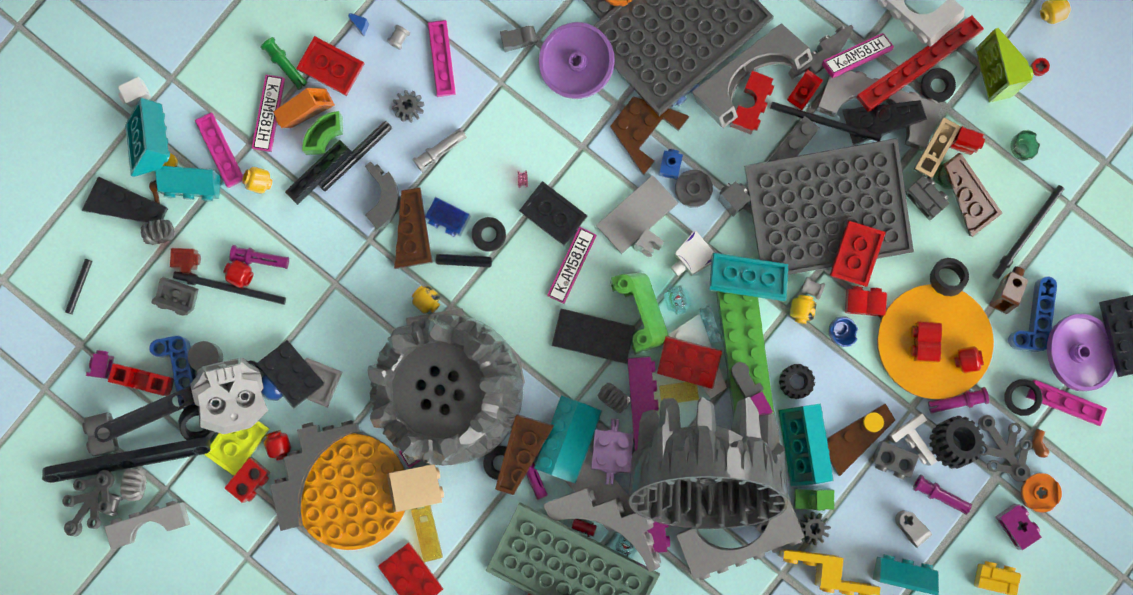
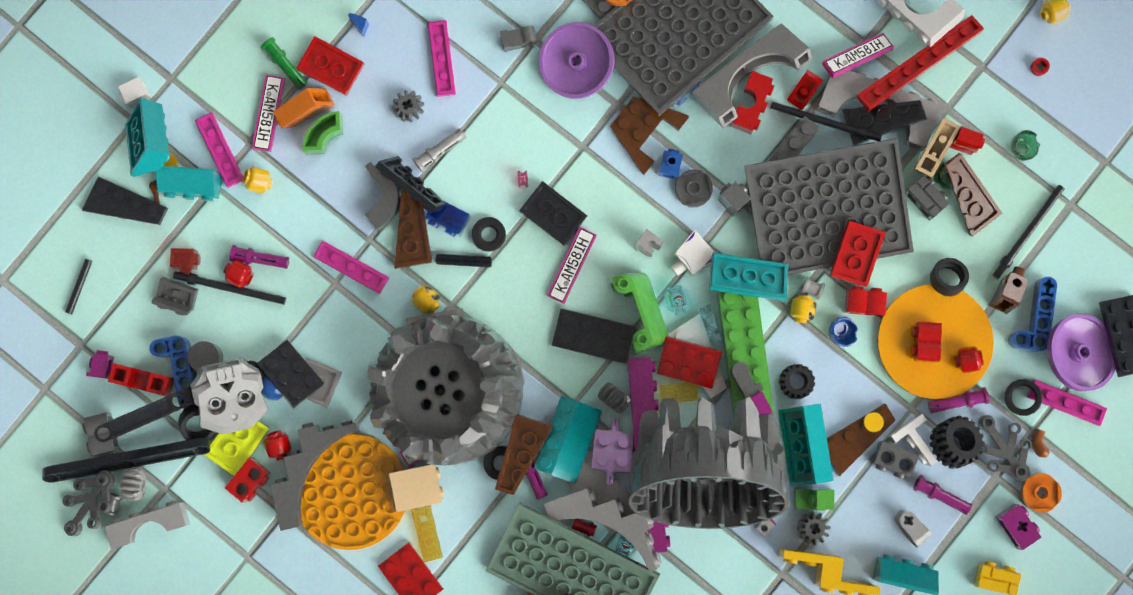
dark grey gear [141,219,175,245] -> none
black tile [285,140,353,205] -> none
black axle [319,121,392,191] -> none
light grey bush [387,25,410,50] -> none
light grey tile [596,175,678,254] -> none
light grey arch [676,496,804,581] -> none
flat silver slope [788,24,854,79] -> none
black tyre [921,68,956,103] -> none
lime slope [975,28,1033,103] -> none
none -> dark pink tile [313,240,389,294]
none -> black wing [375,156,446,213]

